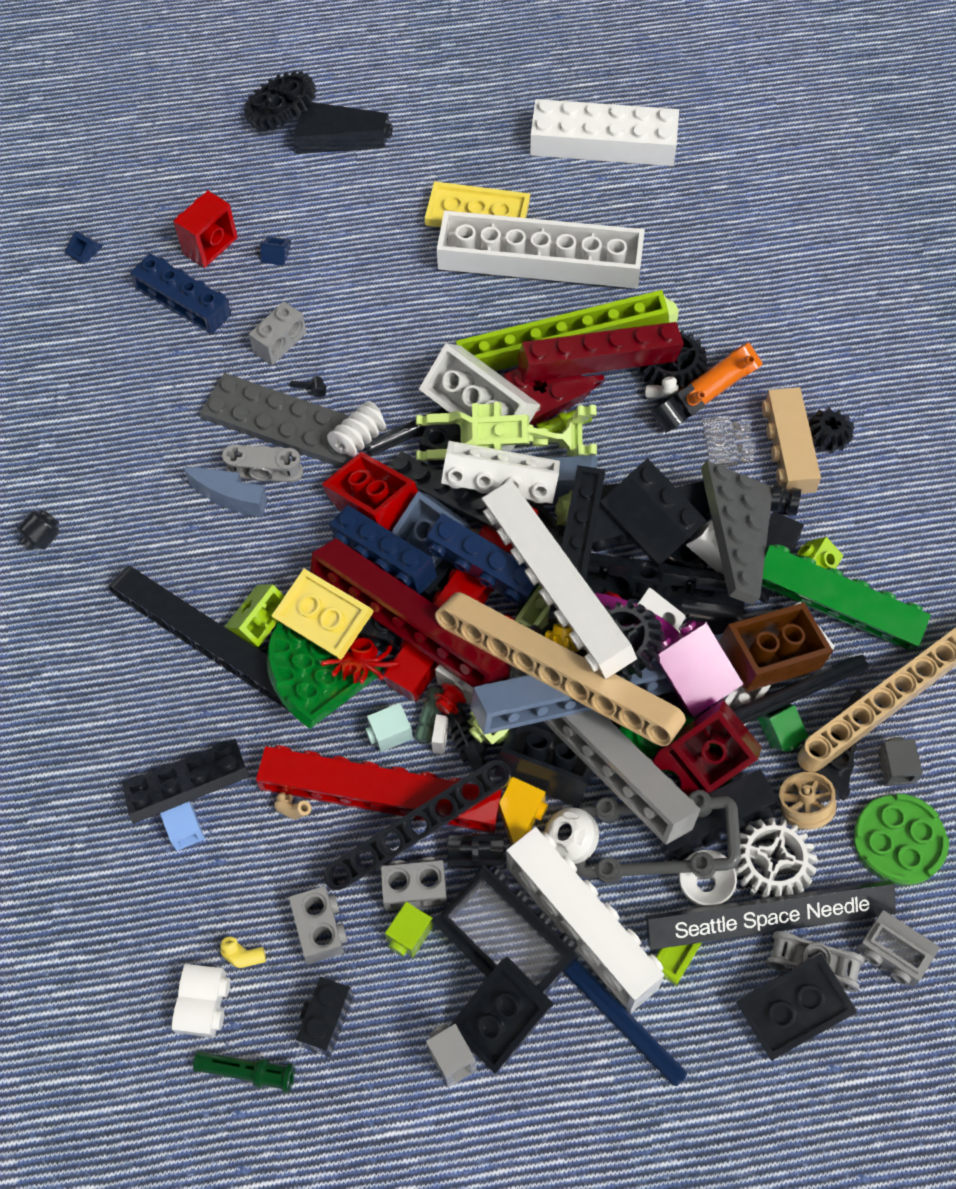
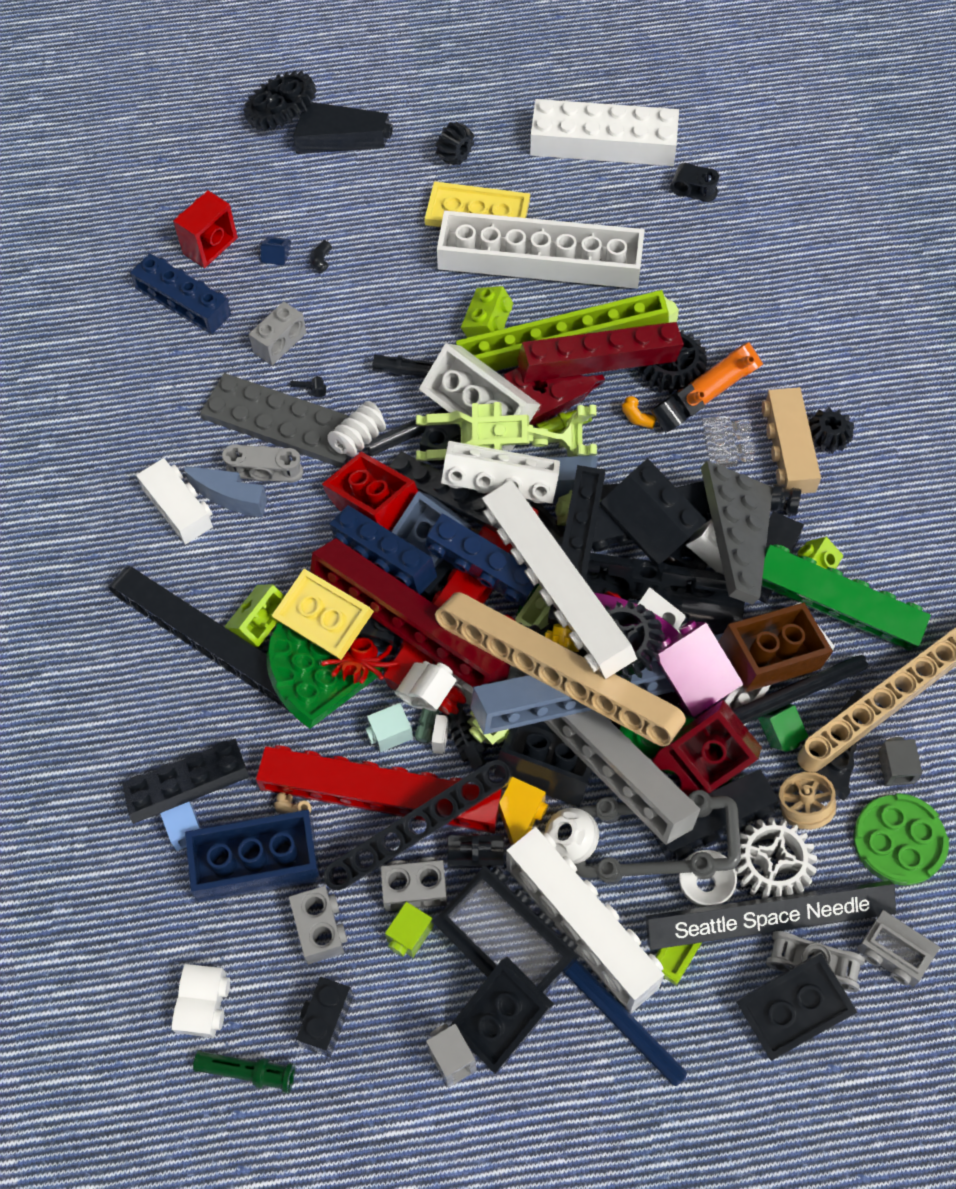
black head [17,509,60,551] -> none
dark blue slope [64,230,103,264] -> none
light yellow arm [220,937,266,968] -> none
white arm [645,377,679,399] -> none
none -> white brick [136,458,213,545]
none -> dark blue brick [185,809,321,902]
none -> black arm [309,240,332,274]
none -> black pin [372,354,434,378]
none -> white brick [394,661,457,711]
none -> black gear [435,122,475,166]
none -> lime brick [461,286,513,338]
none -> light orange arm [622,396,656,429]
none -> black piece [670,163,719,202]

